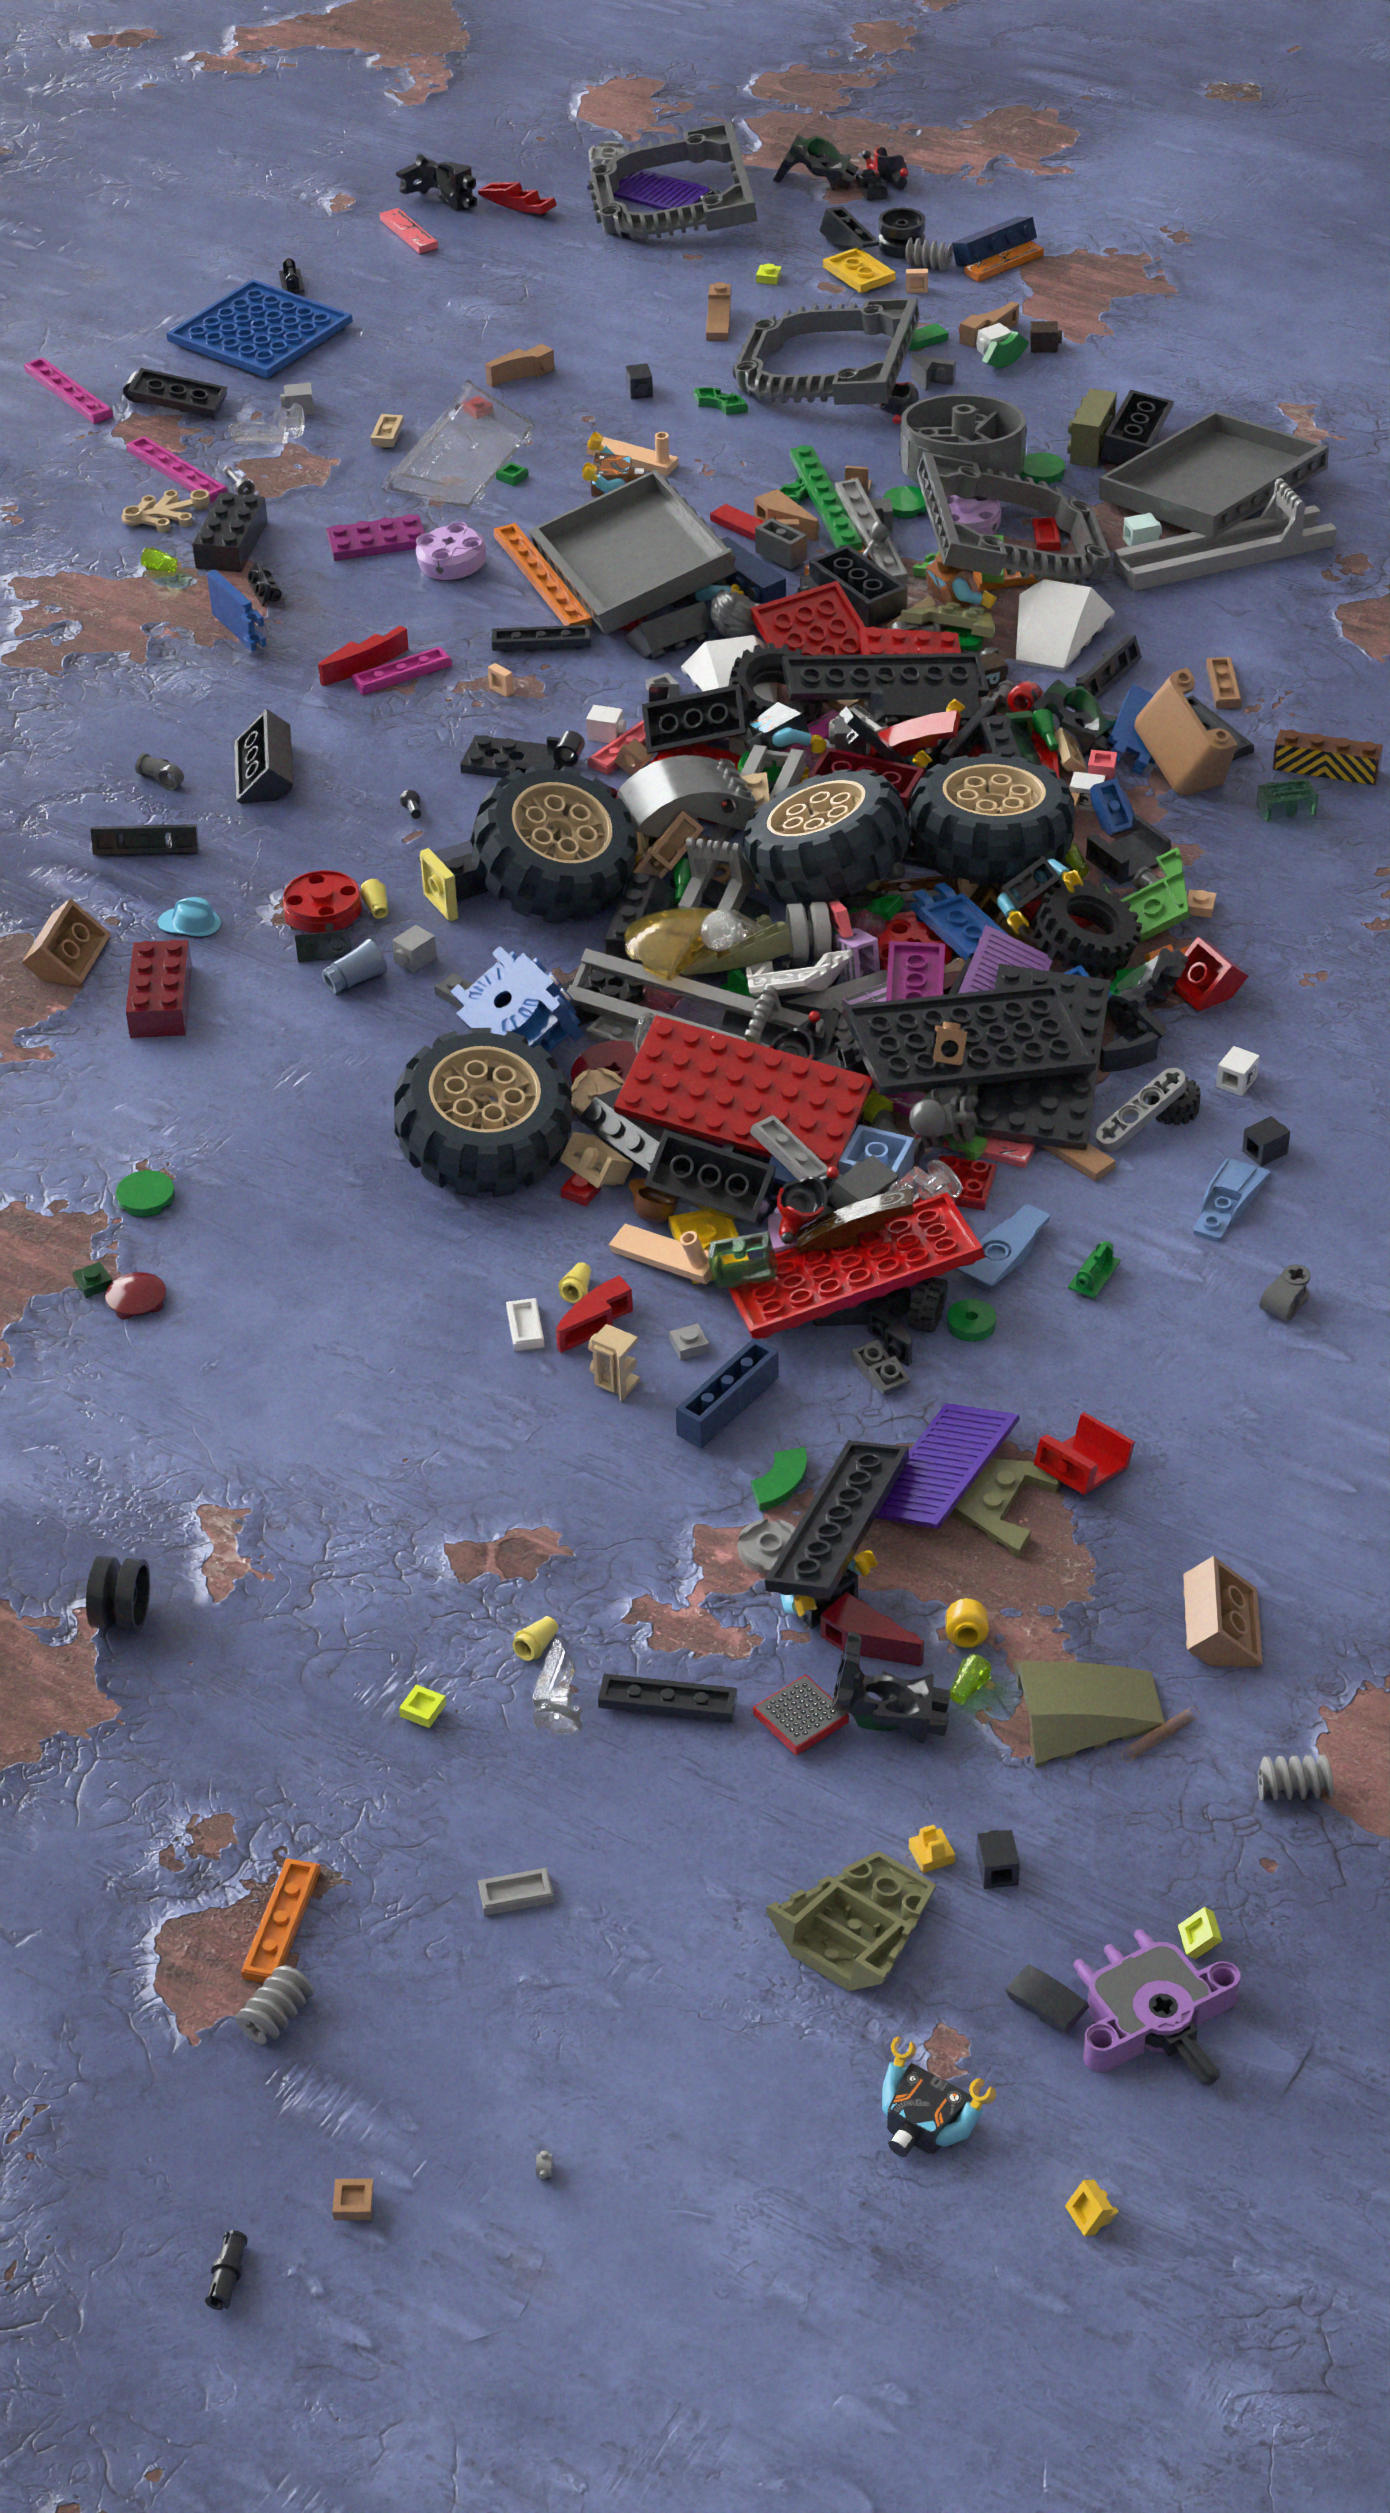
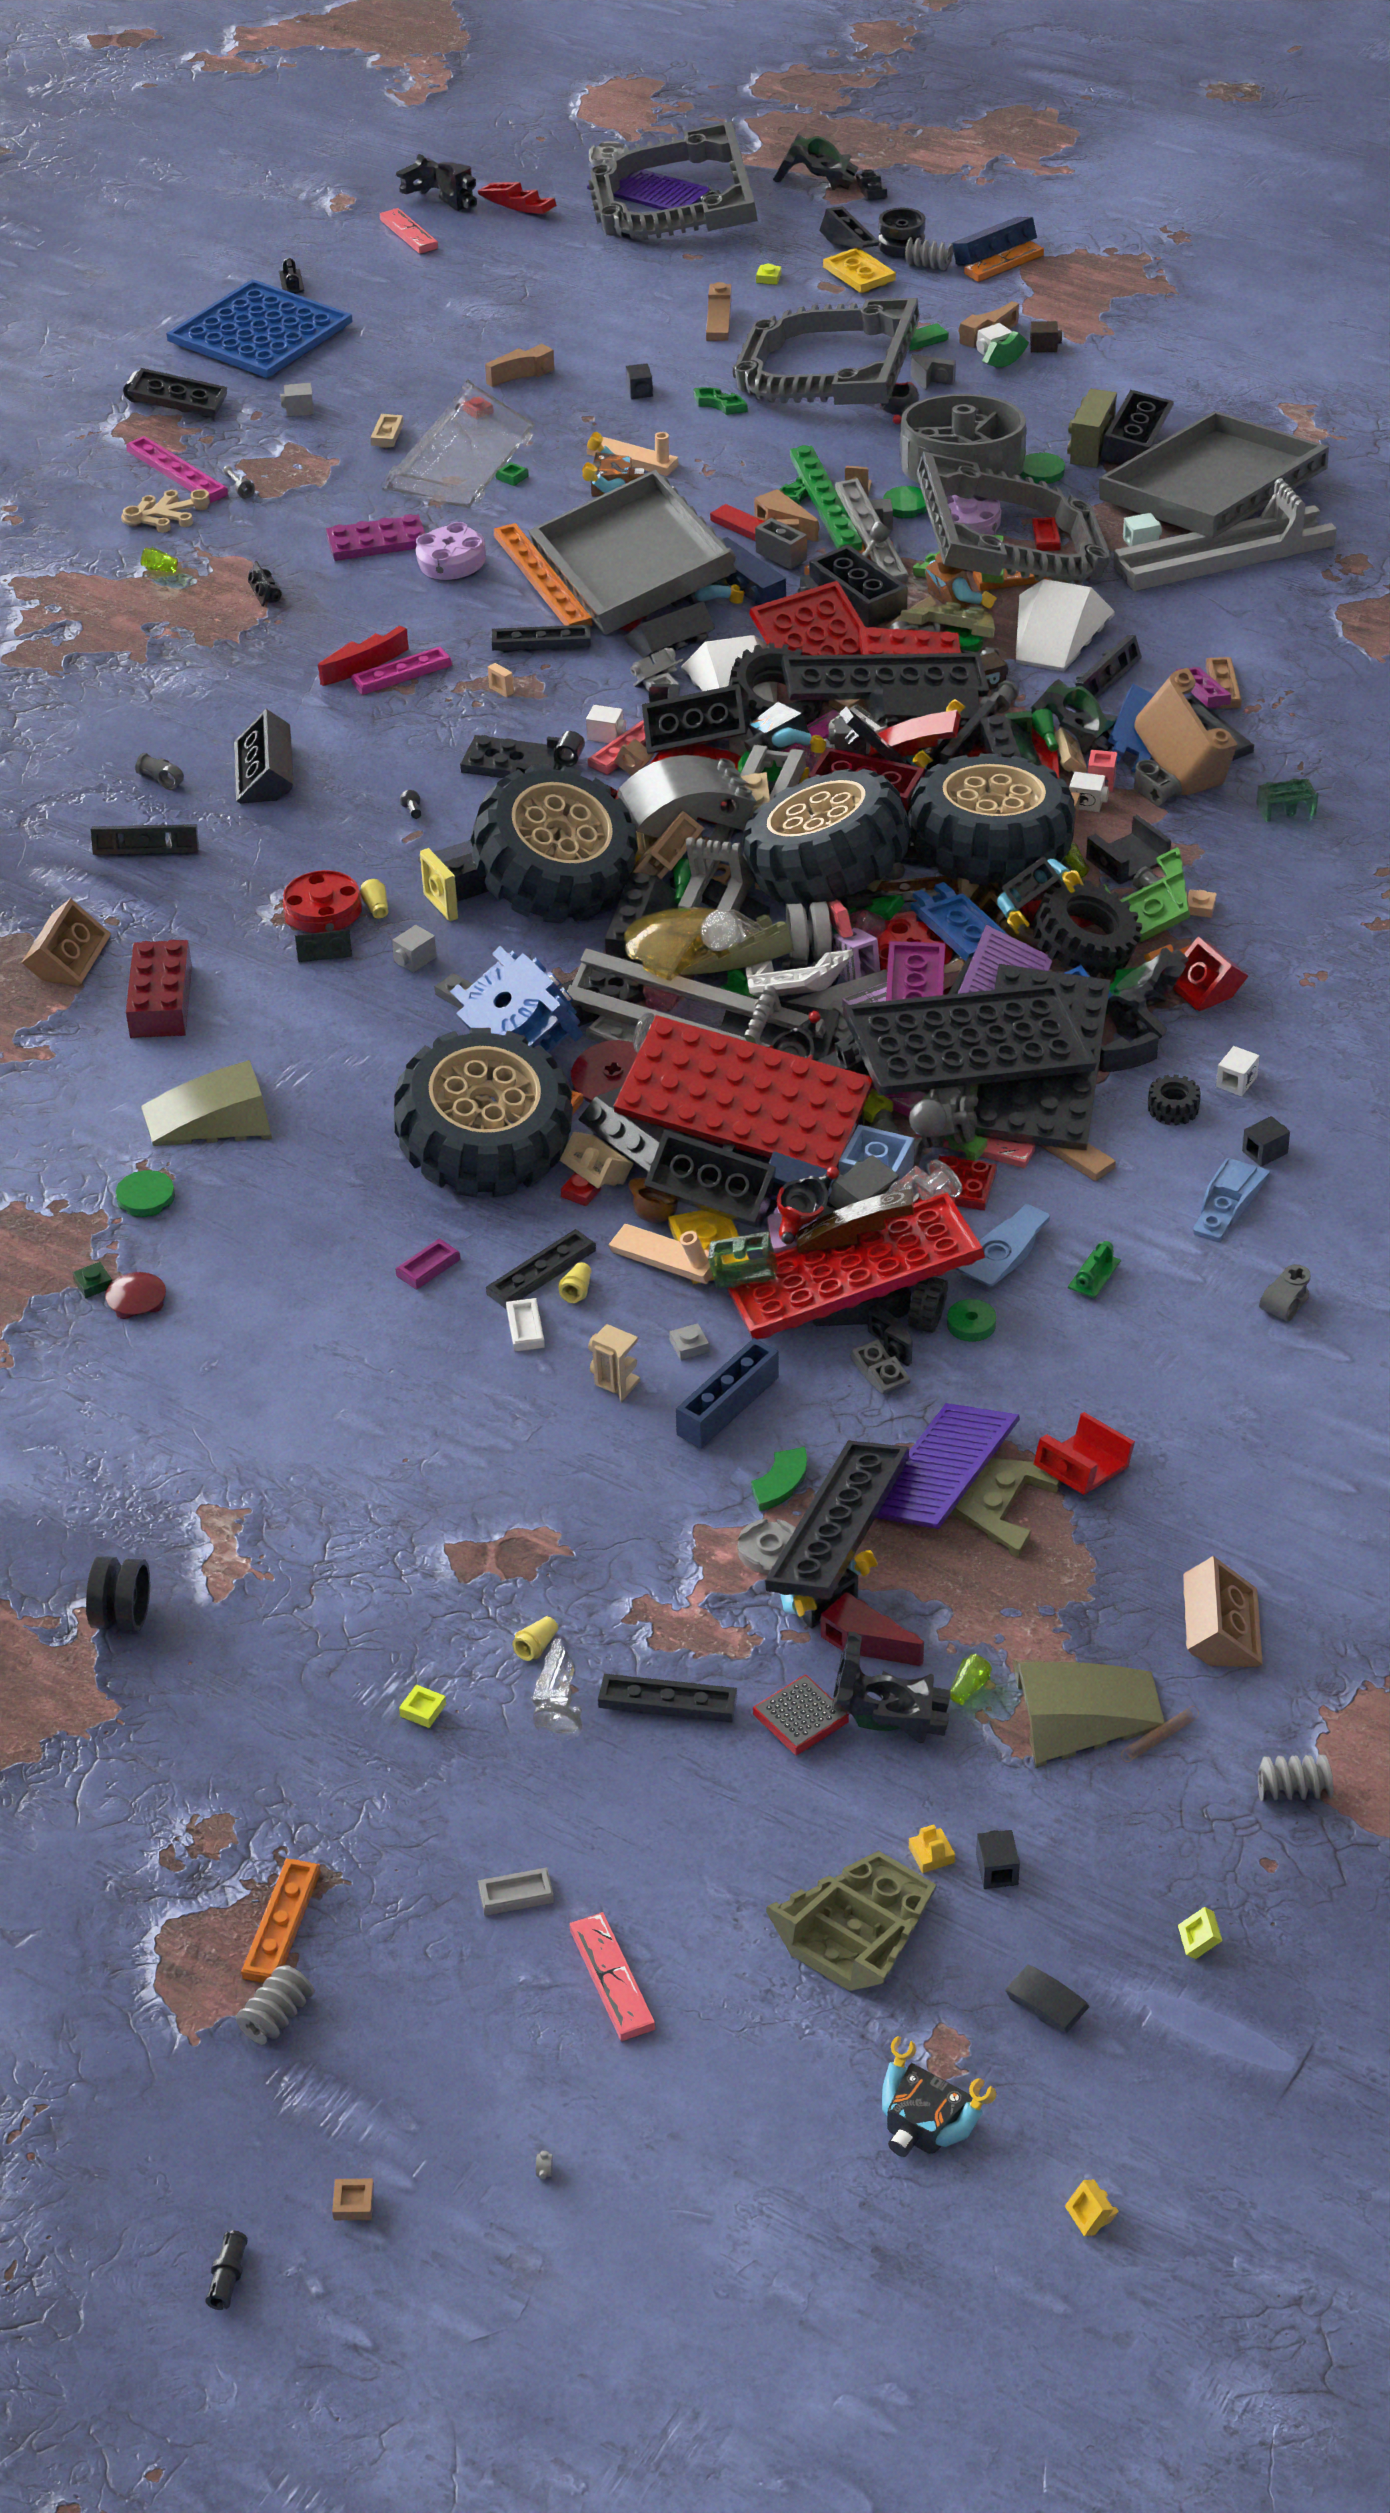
dark pink tile [24,357,113,424] -> none
medium azure piece [157,897,221,937] -> none
black brick [192,492,268,572] -> none
blue tile [207,570,267,652] -> none
clear piece [228,403,305,444] -> none
sand blue plant [321,939,387,994] -> none
red slope [556,1275,633,1353] -> none
tan tile [571,1068,624,1116] -> none
dark grey hair [711,589,761,638] -> none
light grey tile [750,1115,828,1179] -> none
black piece [862,146,909,190] -> none
light nougat plate [906,269,928,293] -> none
medium nougat bracket [933,1022,967,1065] -> none
yellow head [945,1598,989,1648] -> none
red head [1007,681,1043,712] -> none
piece [1073,1929,1241,2086] -> none
blue slope [1090,778,1135,836] -> none
light grey beam [1096,1068,1187,1152] -> none
brick [1273,729,1383,785] -> none
none -> olive wedge [141,1060,272,1146]
none -> magenta tile [395,1238,460,1290]
none -> black tile [486,1229,596,1309]
none -> coral tile [569,1912,655,2042]
none -> light grey hinge [630,648,683,686]
none -> dark grey piece [1134,760,1182,806]
none -> magenta plate [1176,667,1231,709]

